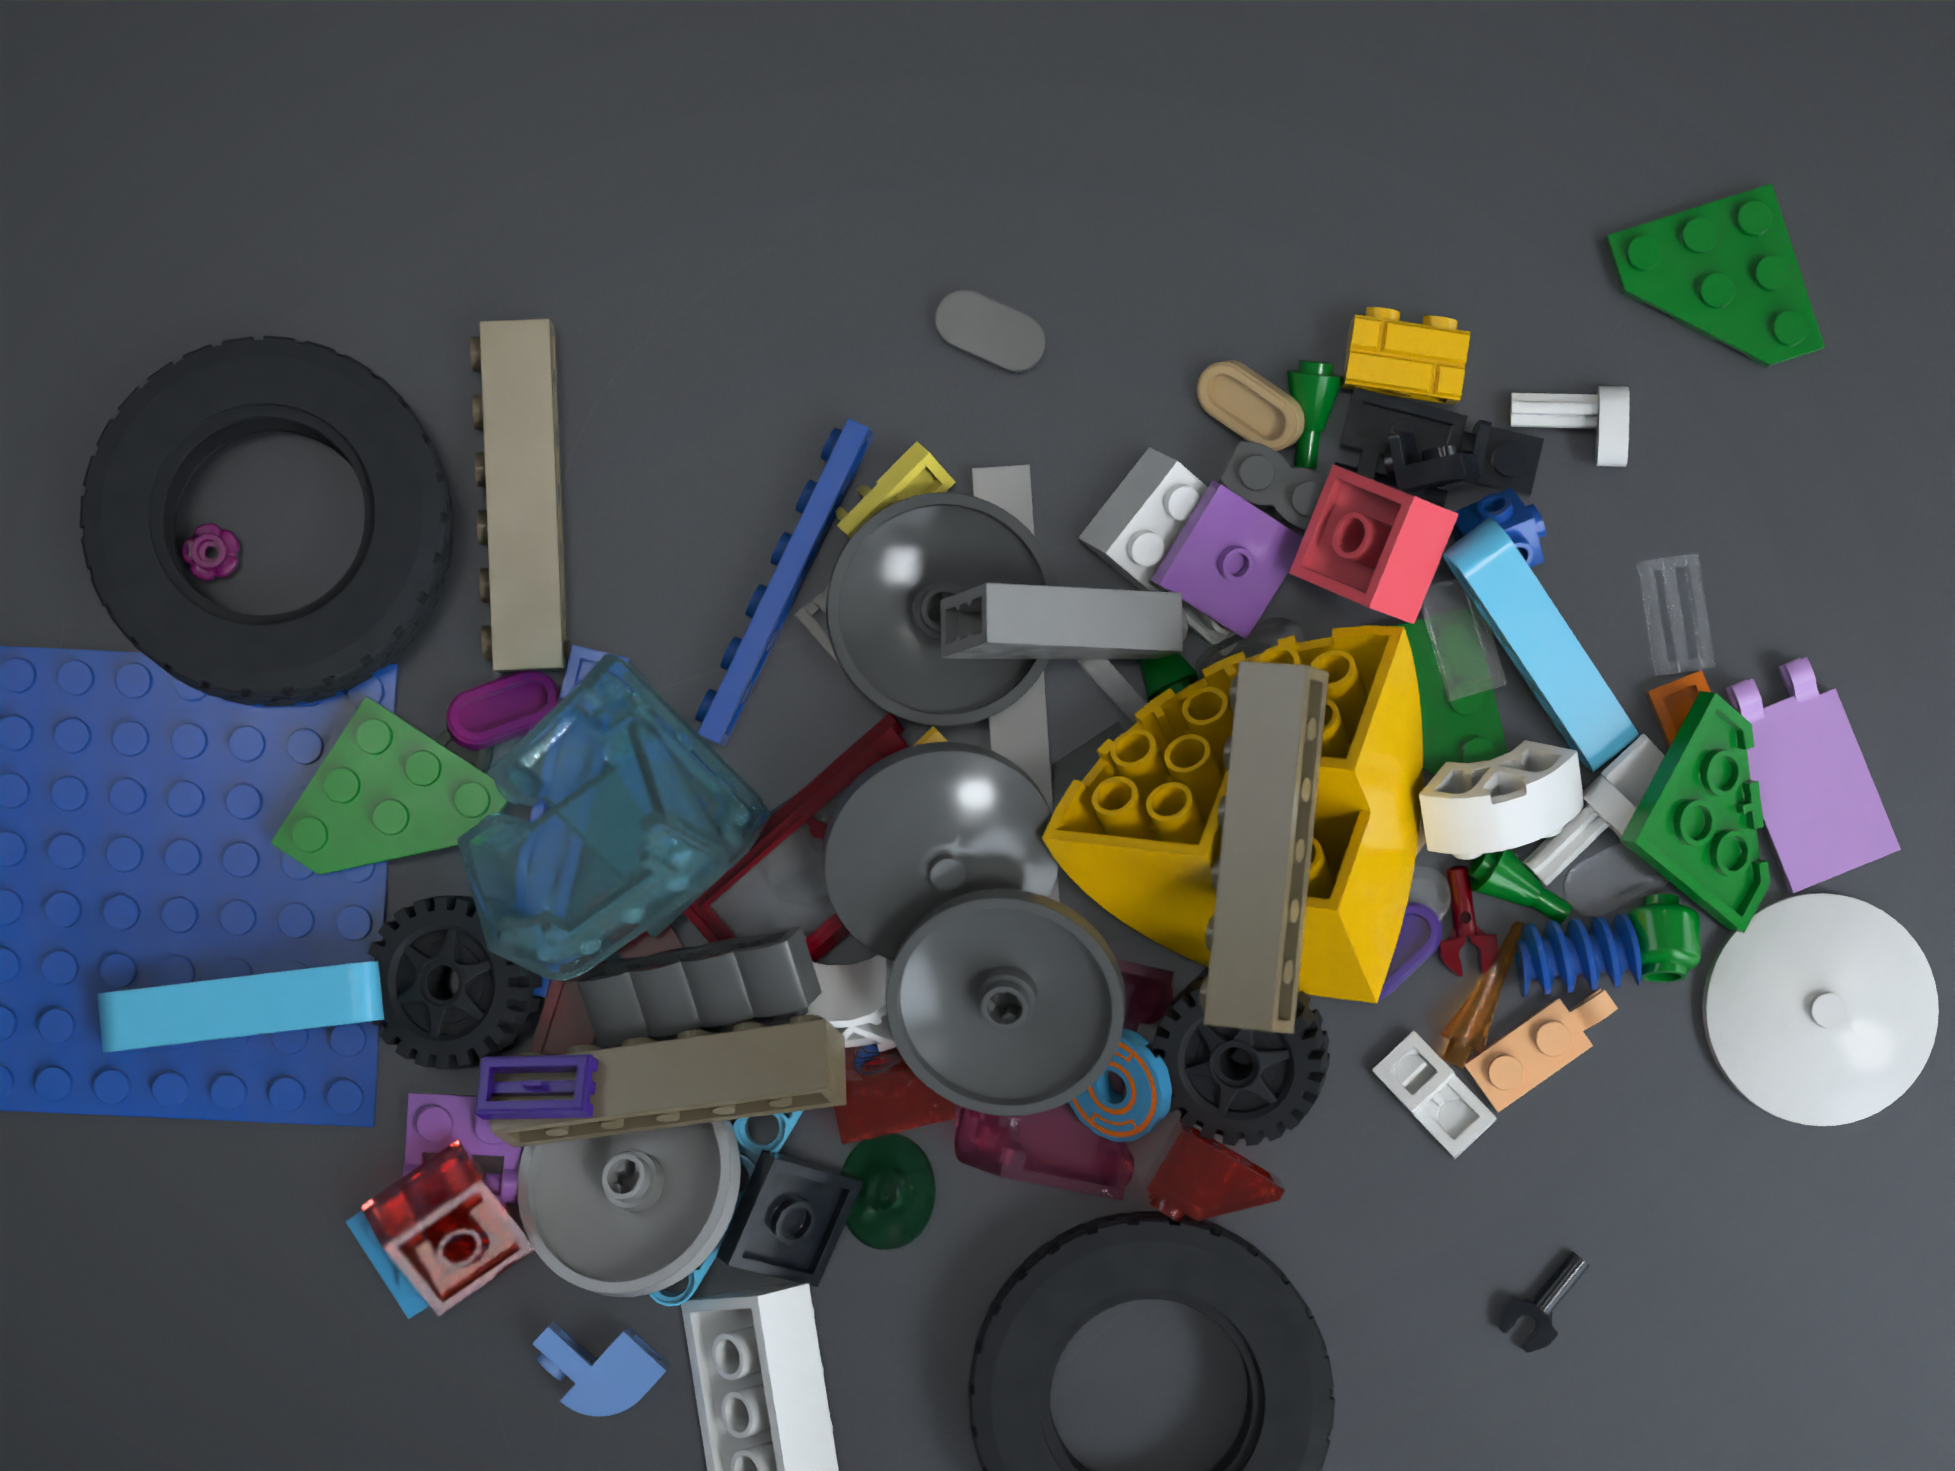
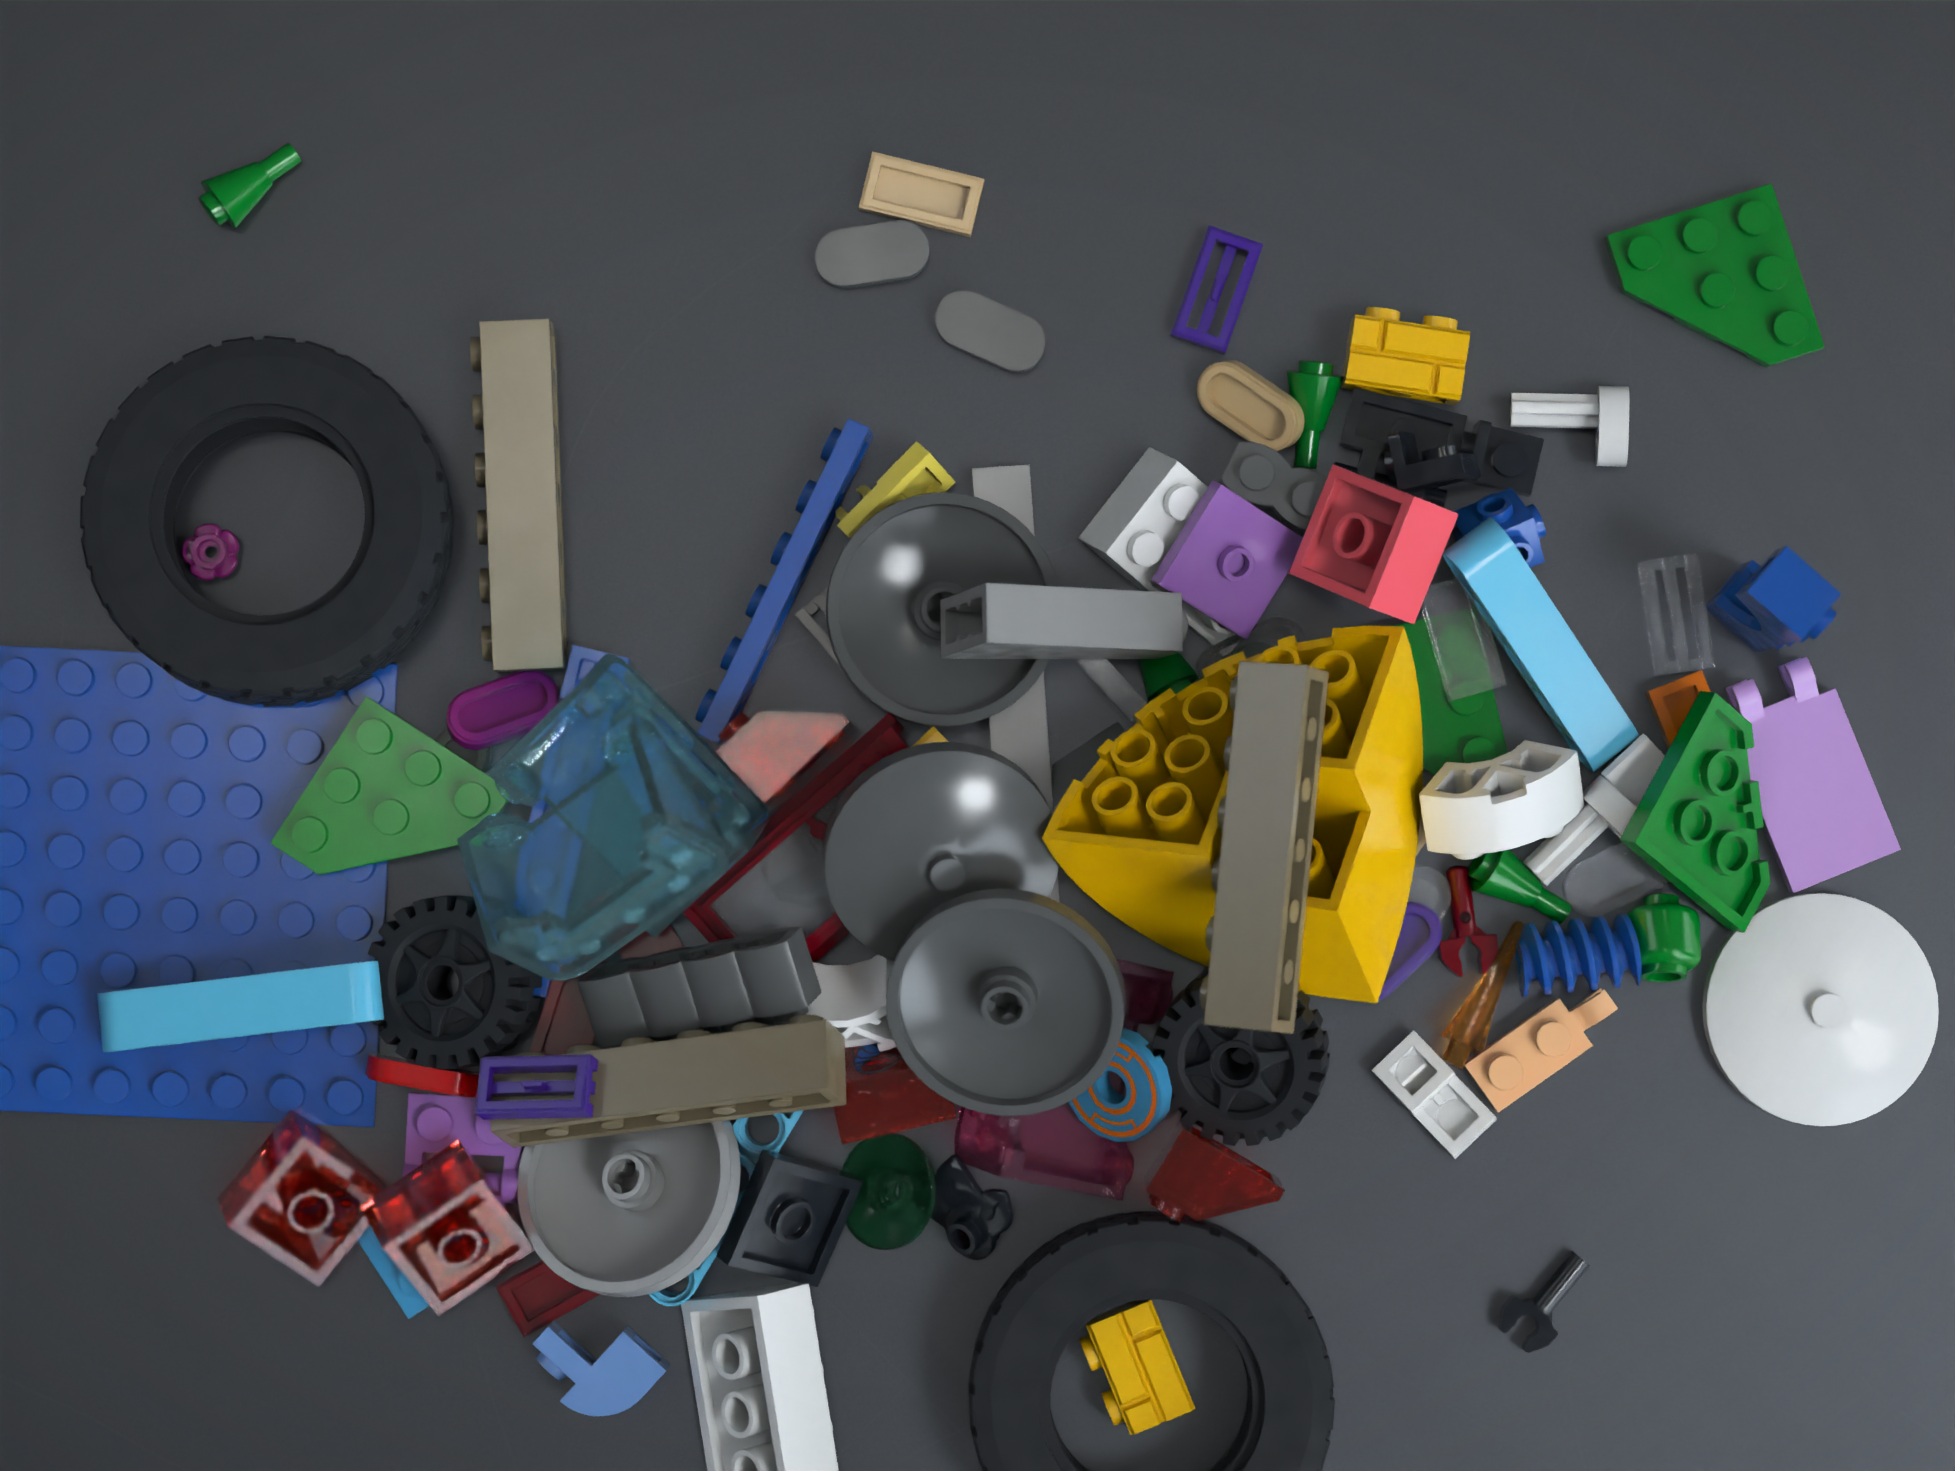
none -> green cone [198,143,302,229]
none -> clear red slope [217,1109,393,1286]
none -> red tile [365,1054,479,1098]
none -> dark red tile [495,1260,600,1337]
none -> clear red slope [716,711,853,806]
none -> dark grey tile [815,220,930,289]
none -> tan tile [859,151,984,238]
none -> black plate [914,1154,1013,1260]
none -> yellow brick [1079,1299,1196,1435]
none -> dark purple tile [1170,225,1263,355]
none -> blue arch [1704,546,1841,653]

